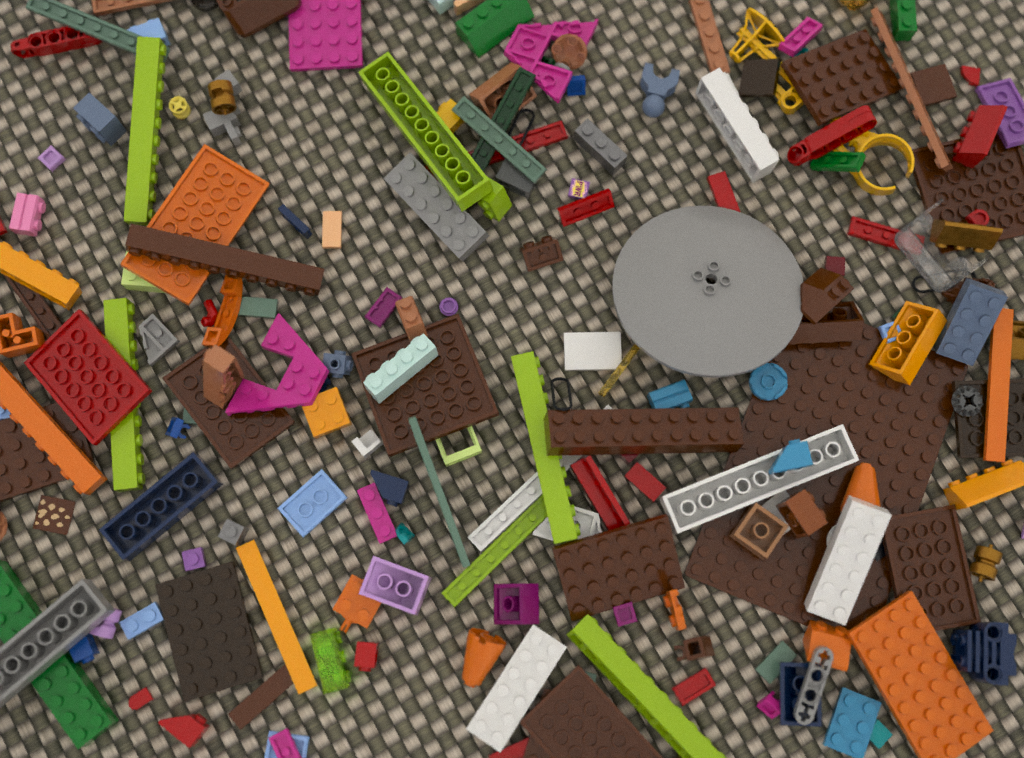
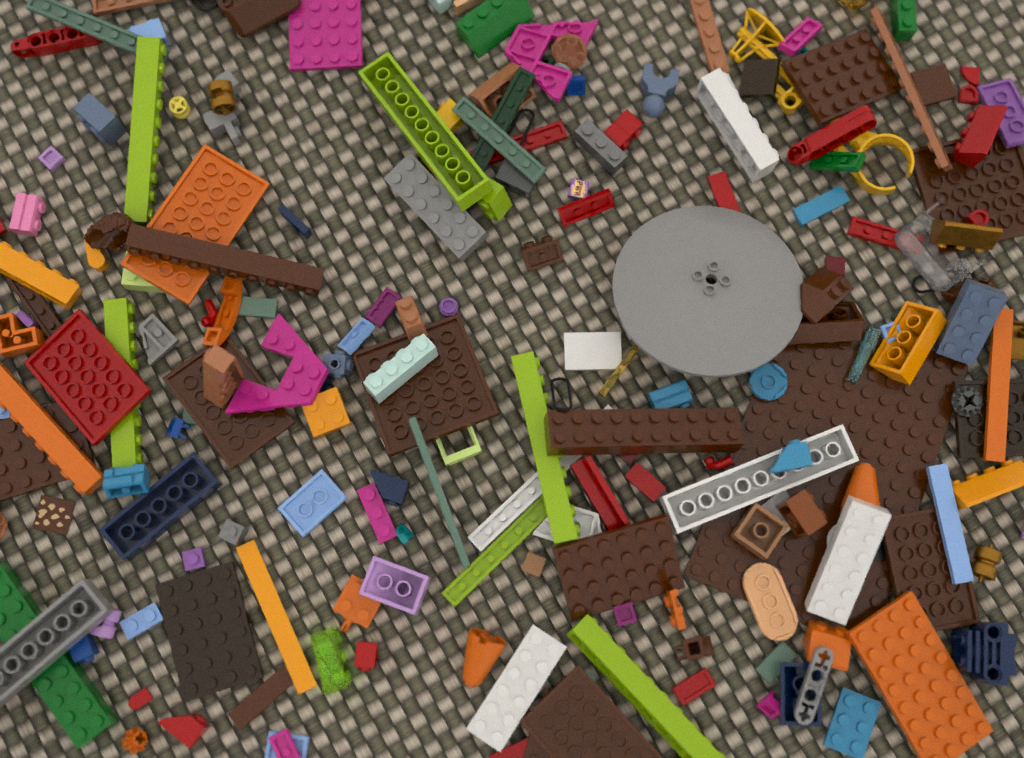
light nougat tile [322,211,342,249] -> none
white panel [351,430,383,459] -> none
magenta slope [494,583,539,624] -> none
teal tile [869,719,893,749] -> none
none -> medium lavender tile [16,310,40,329]
none -> reddish brown piece [84,212,136,252]
none -> light orange leg [84,236,109,272]
none -> dark azure brick [103,464,150,499]
none -> orange gear [121,727,149,754]
none -> light blue plate [337,317,376,356]
none -> medium nougat tile [521,552,546,577]
none -> red brick [604,110,643,151]
none -> red arm [704,455,734,470]
none -> light nougat tile [742,562,798,641]
none -> dark azure tile [792,185,850,227]
none -> clear light blue pin [846,326,883,384]
none -> light blue tile [926,463,974,584]
none -> red tile [958,85,978,105]

